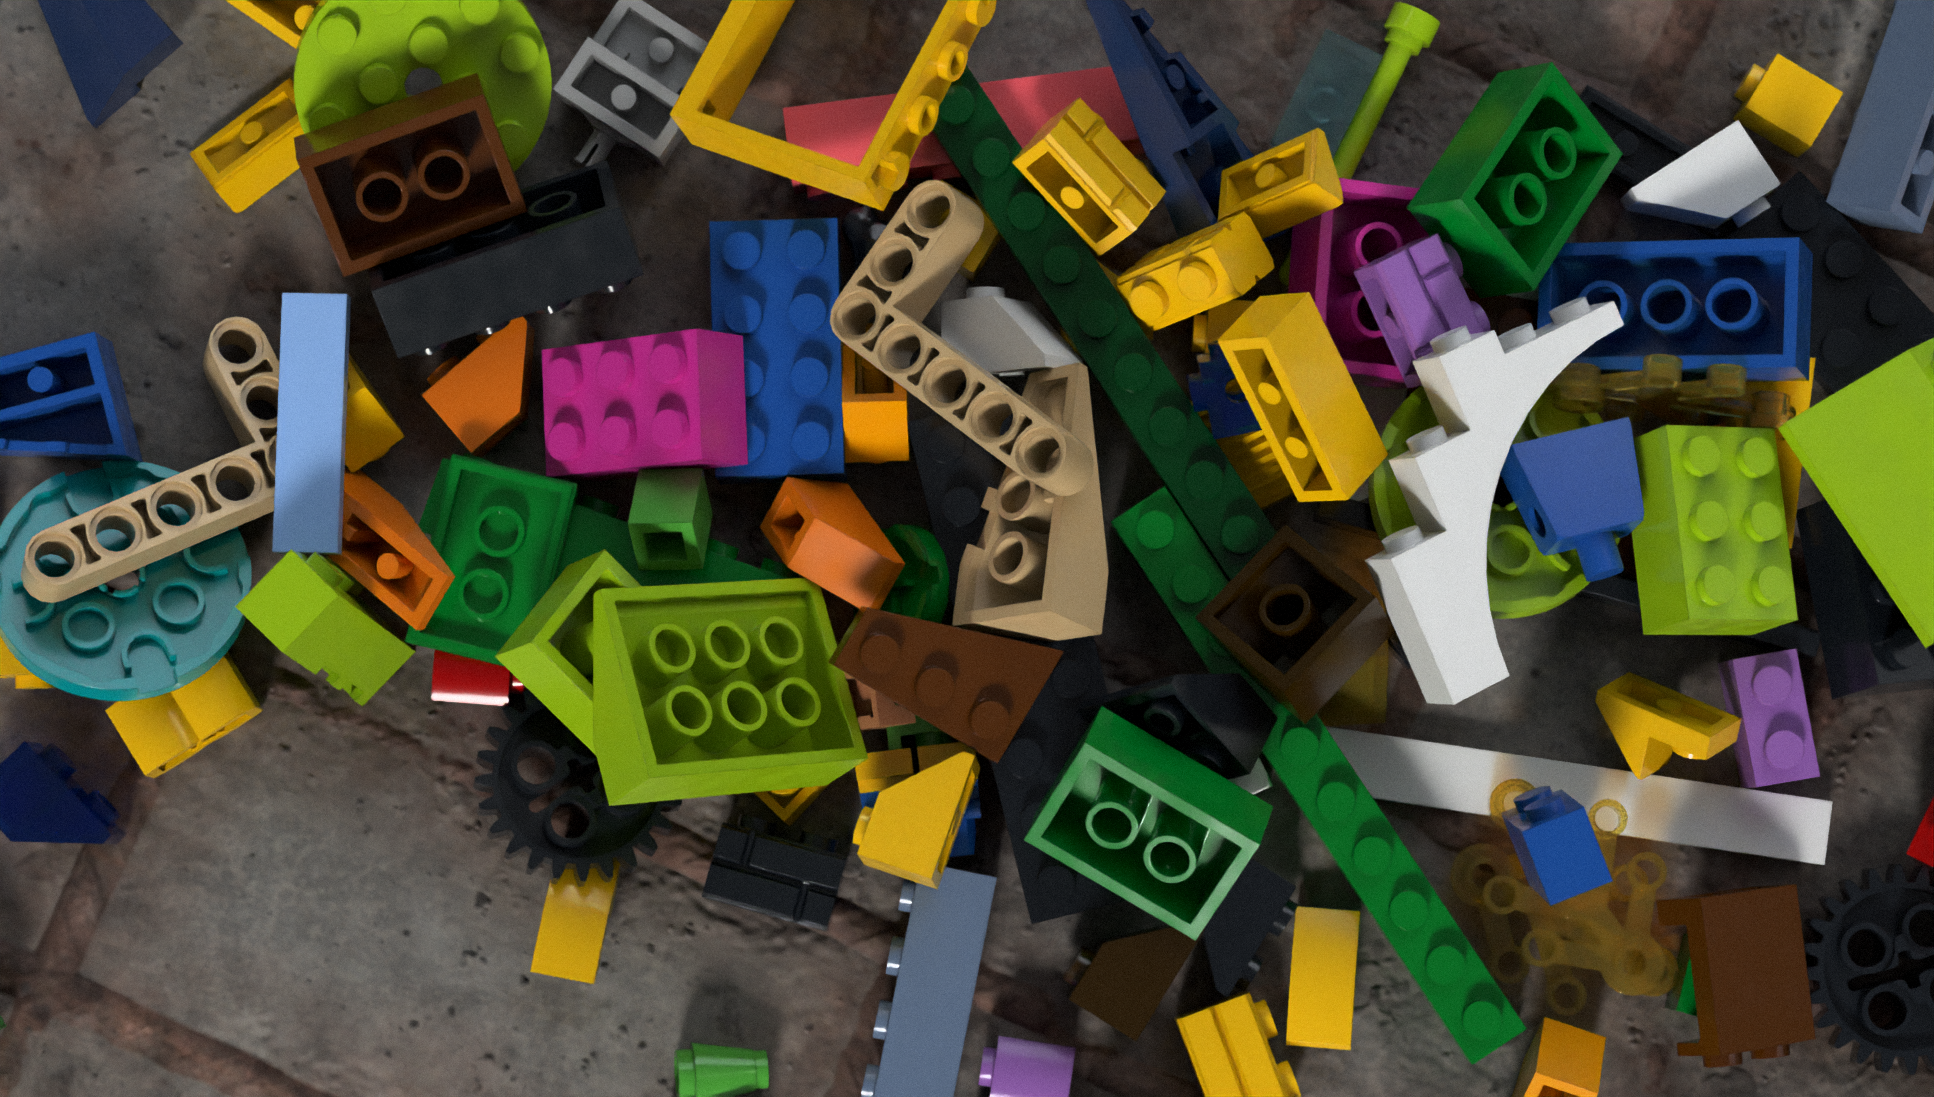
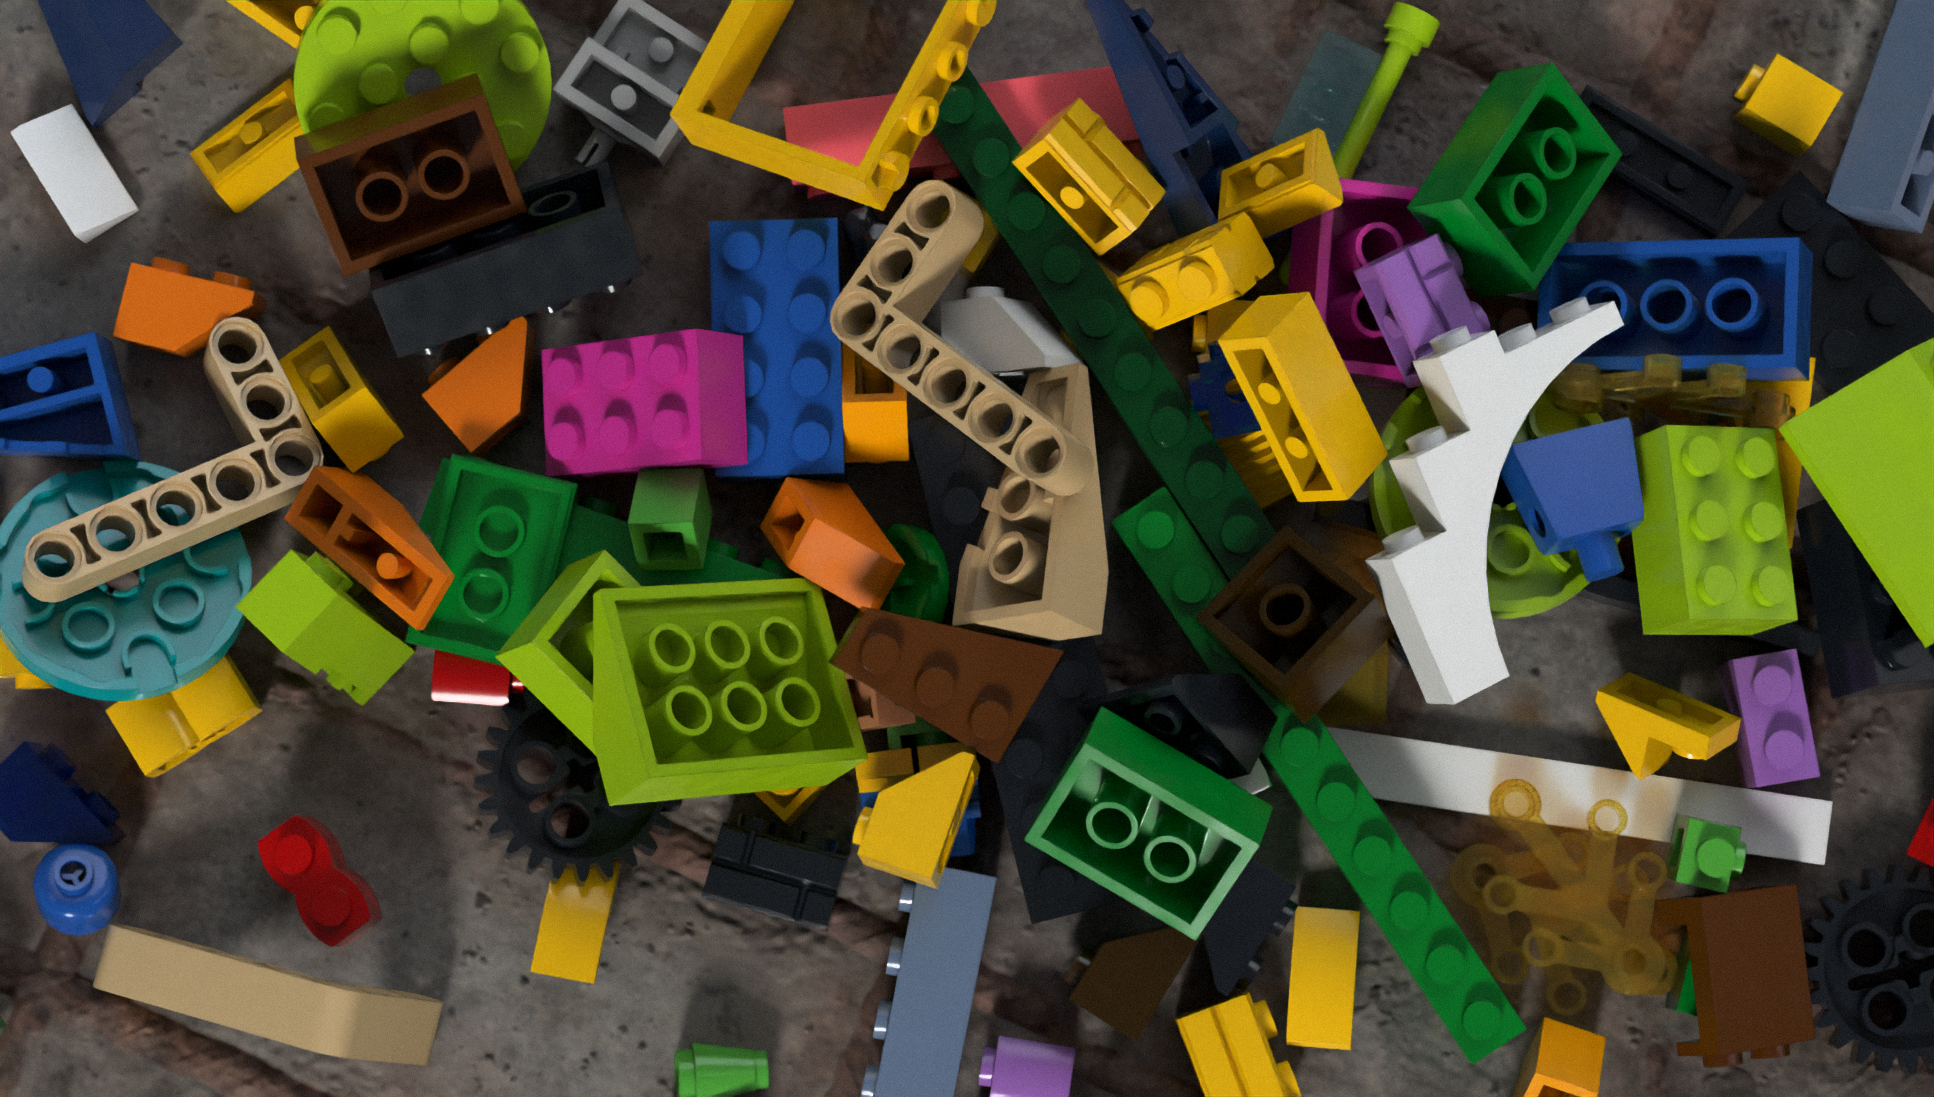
light blue tile [272,293,351,555] -> none
blue brick [1501,786,1613,906] -> none
white slope [1620,120,1781,229] -> none
none -> white slope [10,104,139,243]
none -> blue head [32,842,122,936]
none -> tan beam [92,923,443,1066]
none -> orange slope [112,257,267,359]
none -> red brick [258,815,382,947]
none -> bright green brick [1663,813,1746,893]

